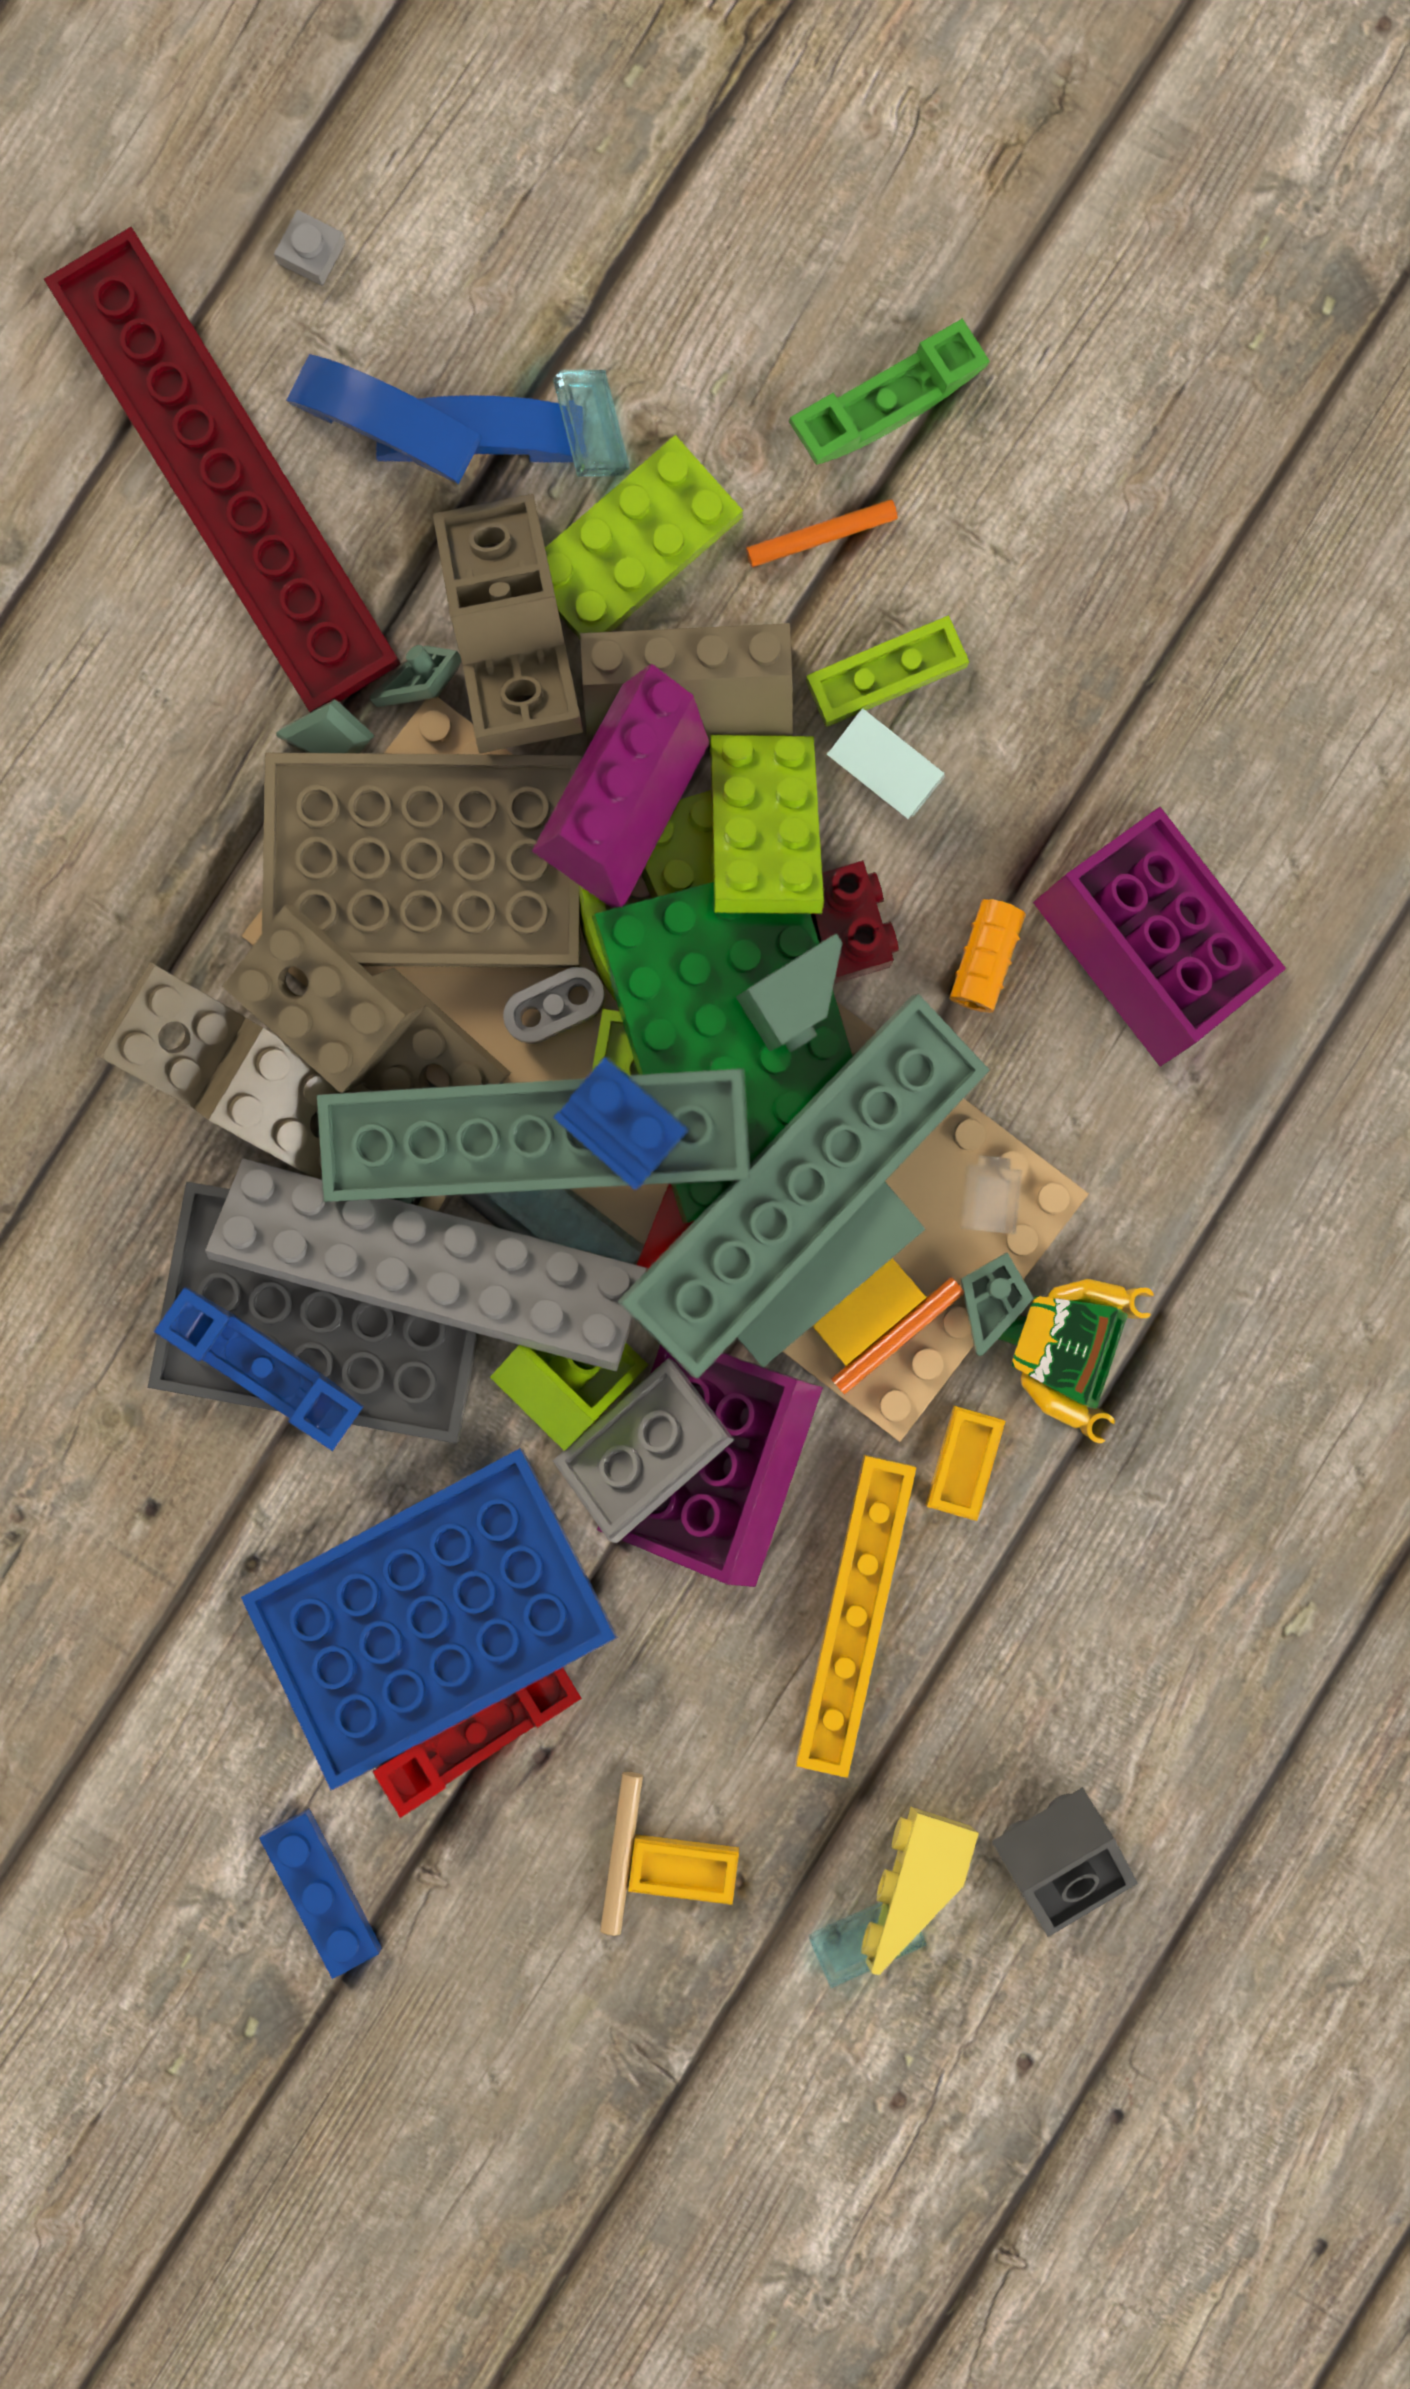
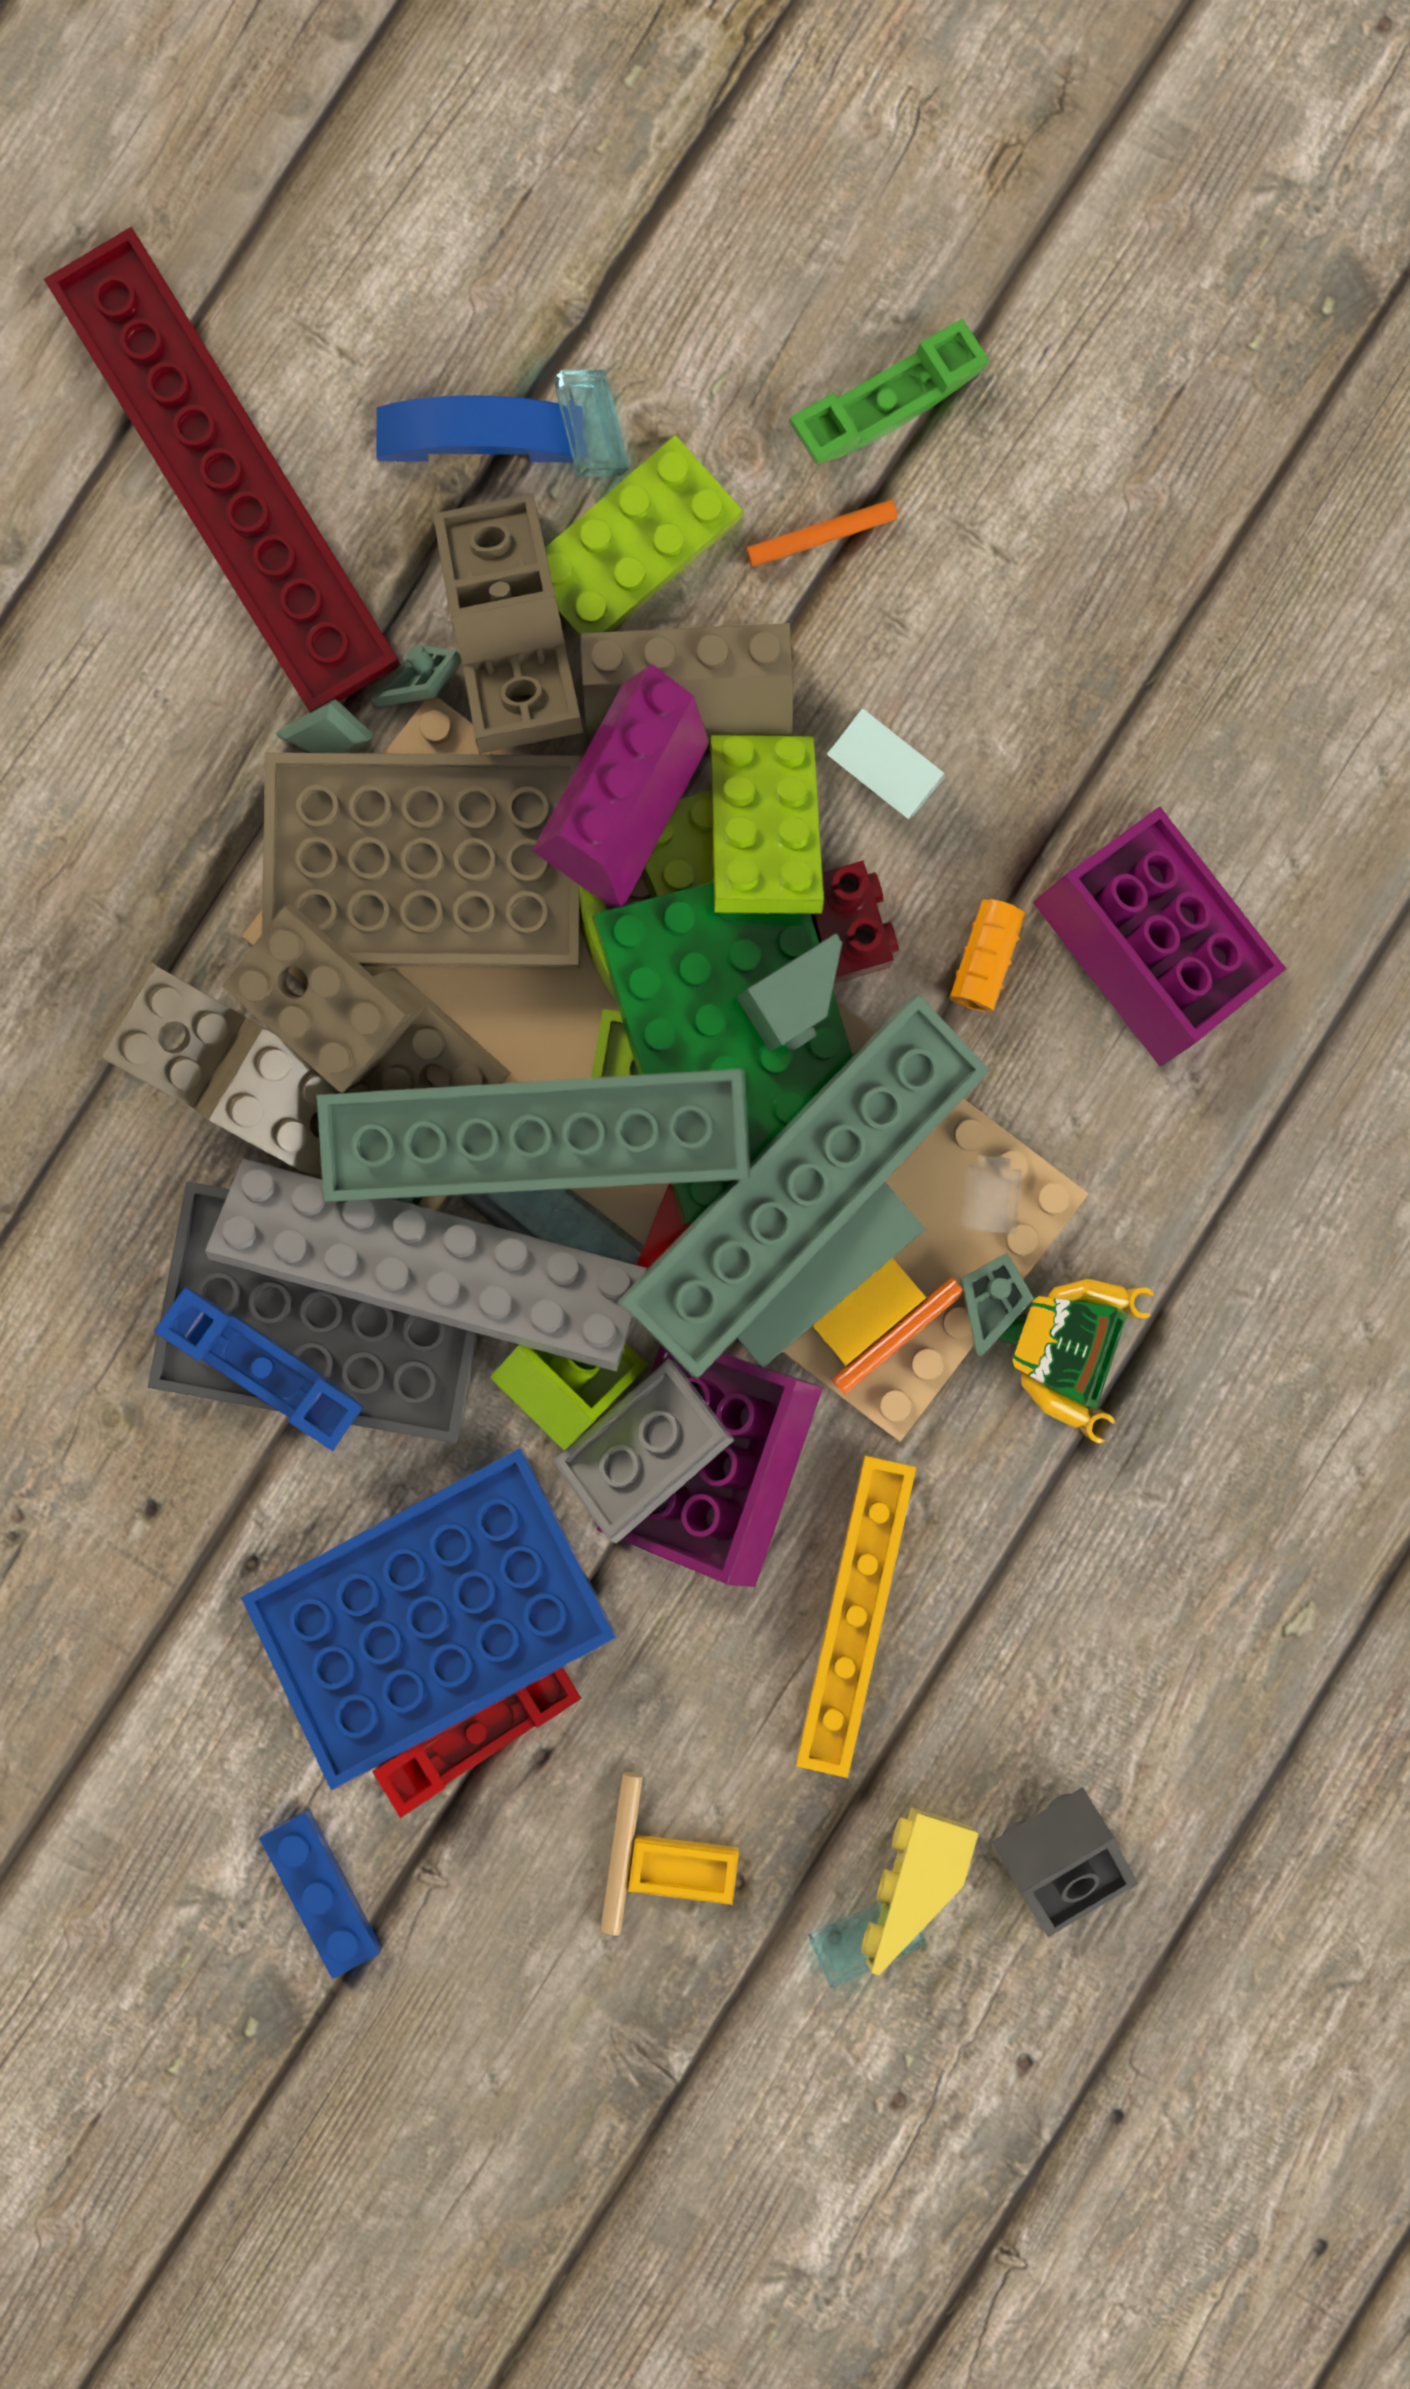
light grey plate [274,209,346,286] -> none
blue slope [286,354,482,484] -> none
light grey plate [503,967,605,1044] -> none
blue plate [553,1057,690,1190] -> none
lime plate [806,615,969,727] -> none
yellow tile [925,1405,1006,1521] -> none

